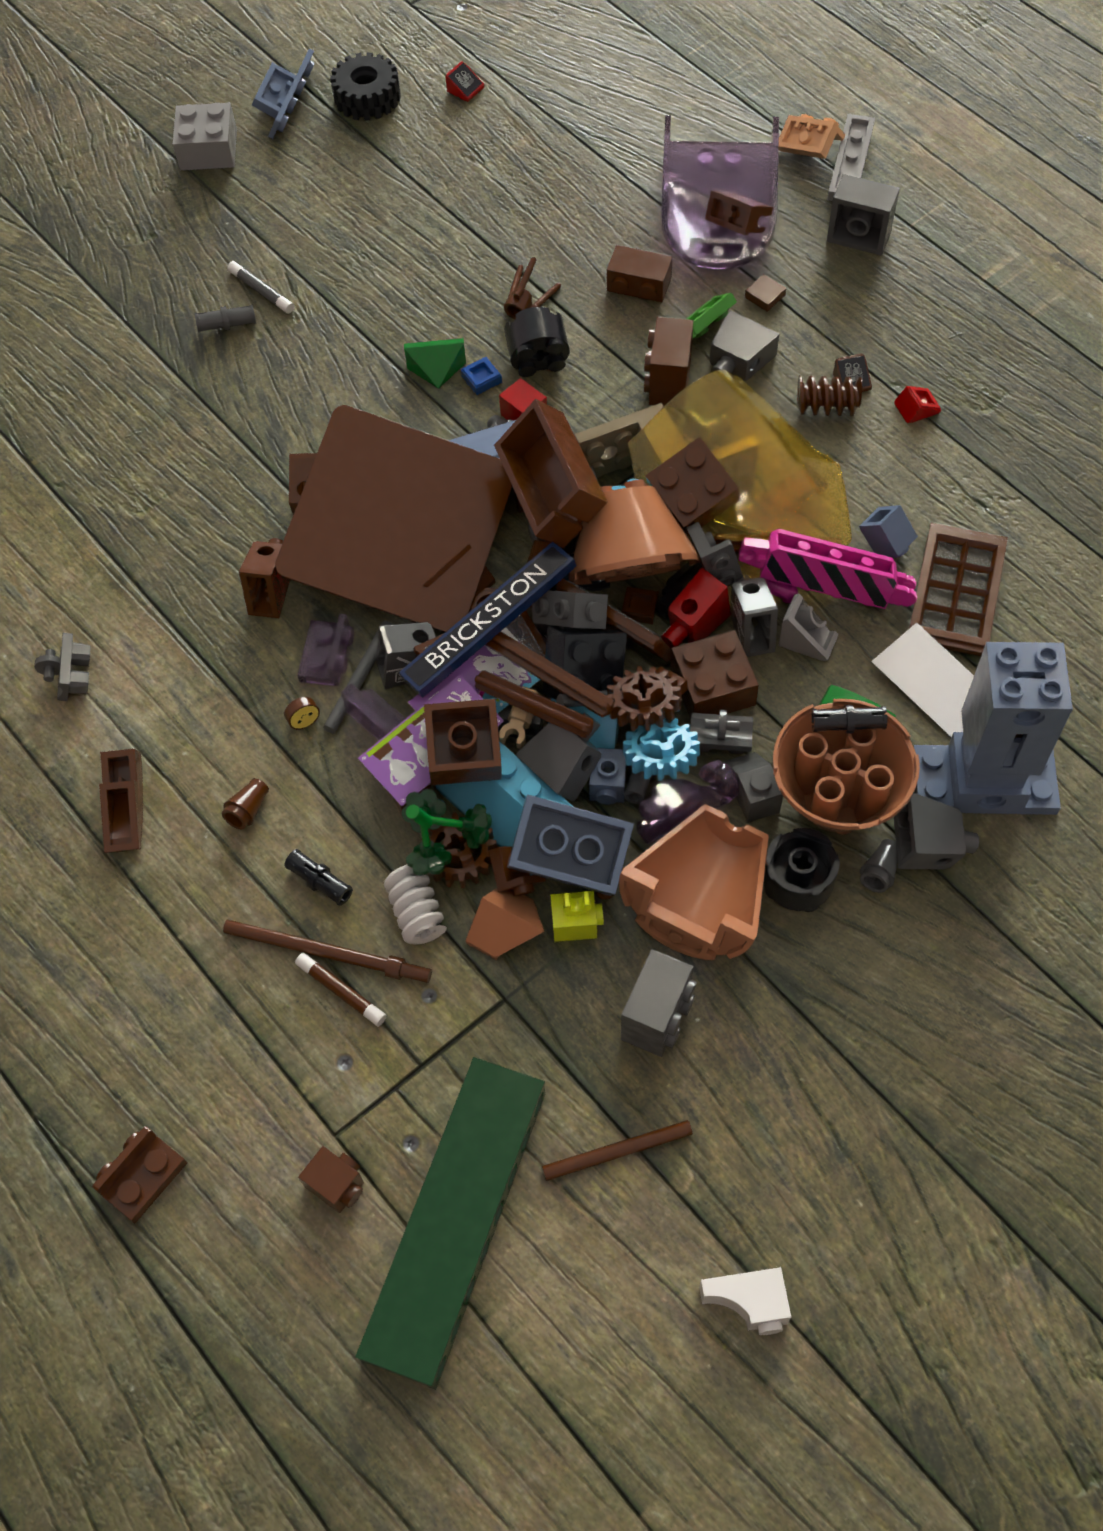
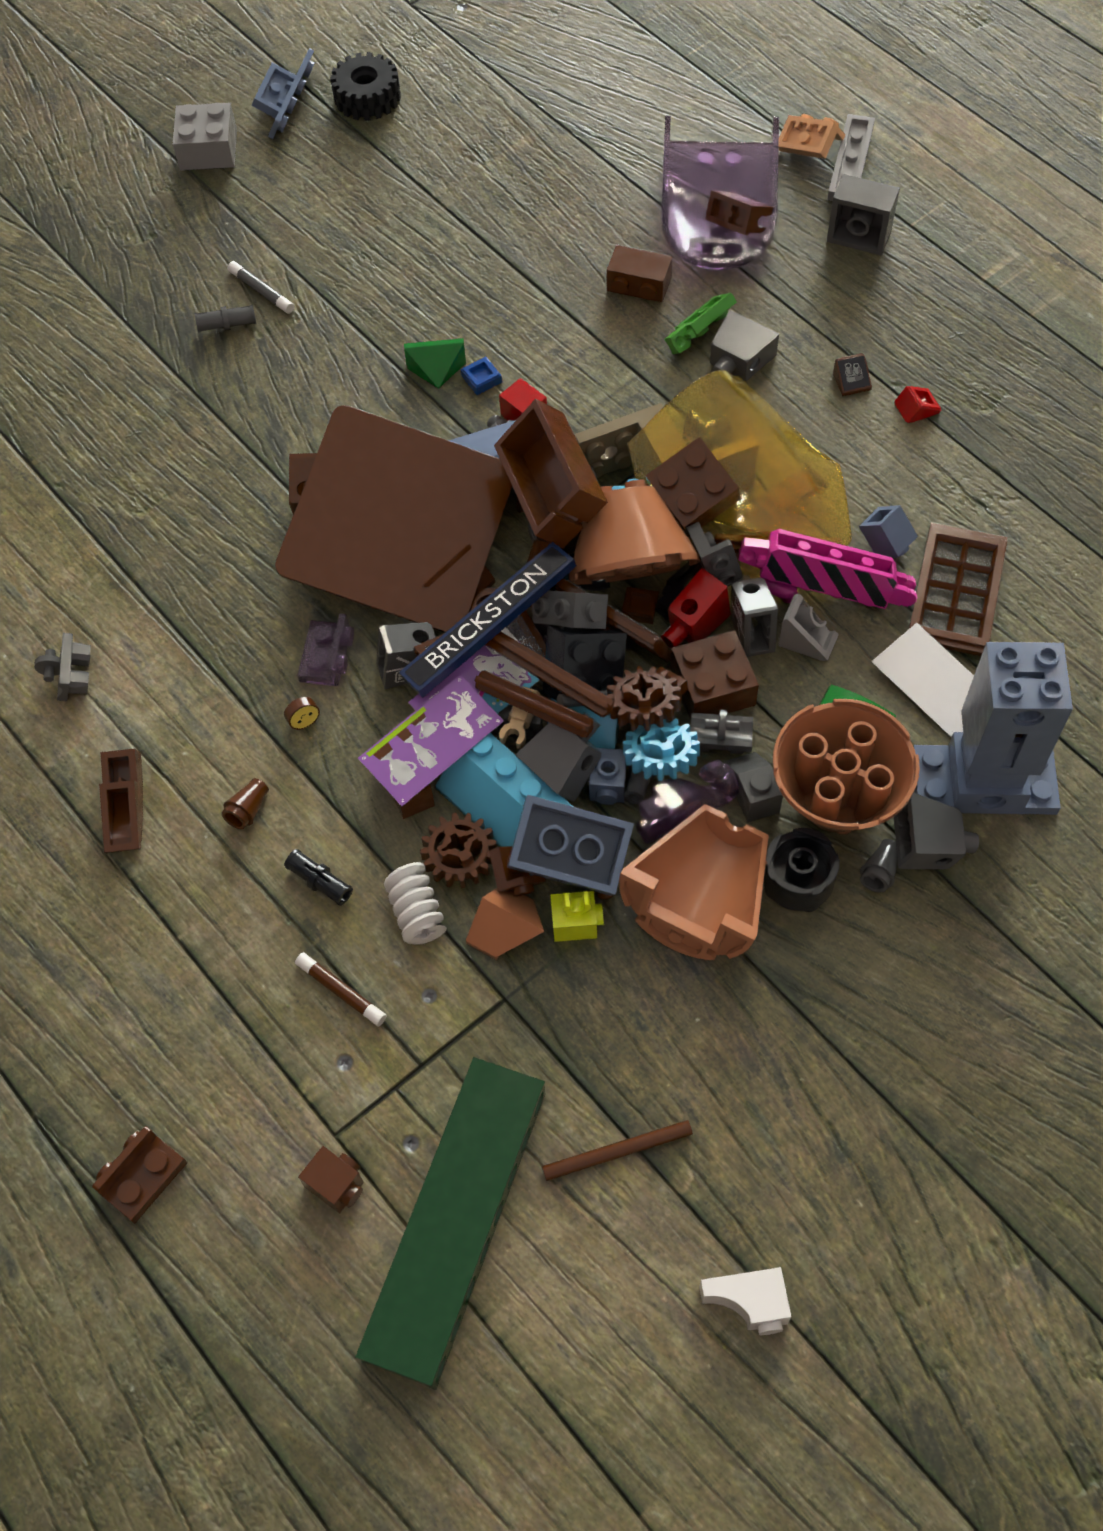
reddish brown bar [223,919,432,983] -> none
reddish brown torso [239,538,290,618] -> none
dark grey bar [323,621,393,734] -> none
bracket [341,684,406,740] -> none
dark green plant [402,789,492,876] -> none
reddish brown brick [424,699,502,785] -> none
slope [446,61,484,102] -> none
reddish brown plant [503,257,561,320] -> none
black brick [504,307,570,377] -> none
dark grey brick [621,949,697,1057] -> none
reddish brown brick [644,317,694,408] -> none
tile [745,274,787,312] -> none
reddish brown piece [797,375,863,416] -> none
black pin [811,705,888,734] -> none

